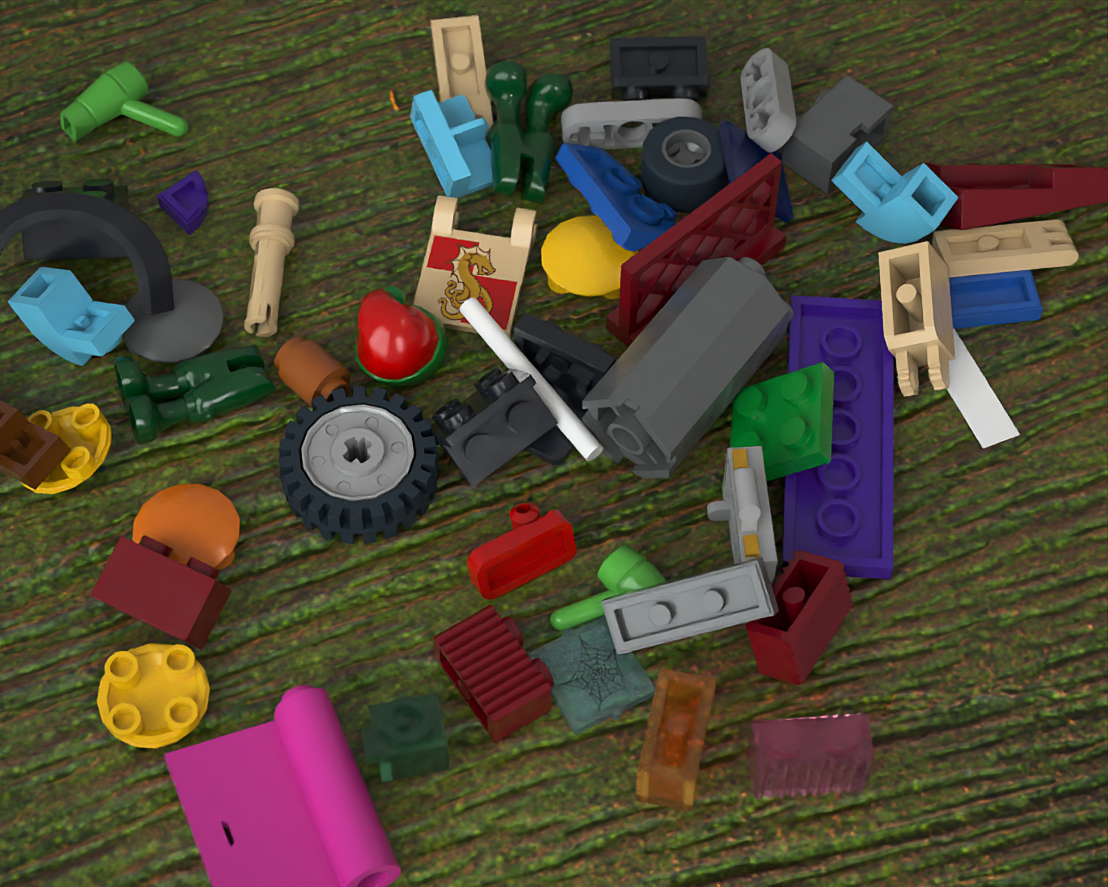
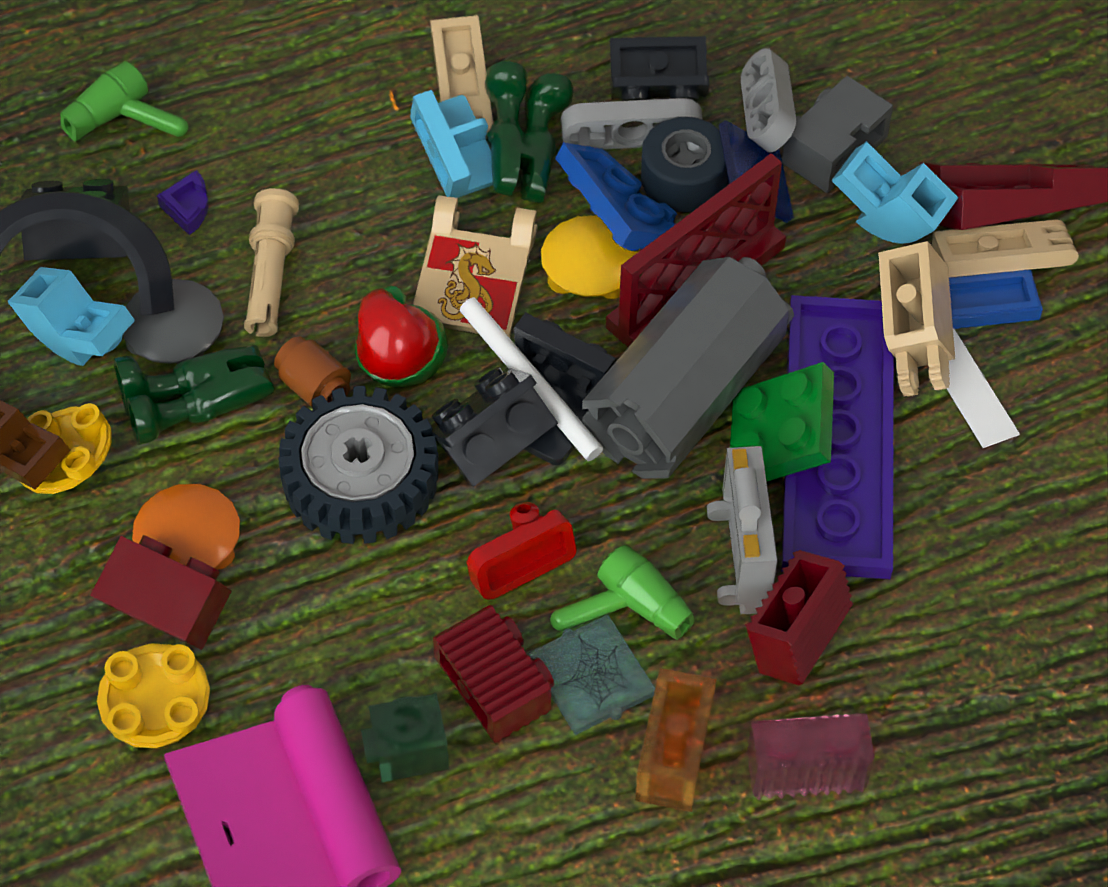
tile [601,557,779,655] -> none

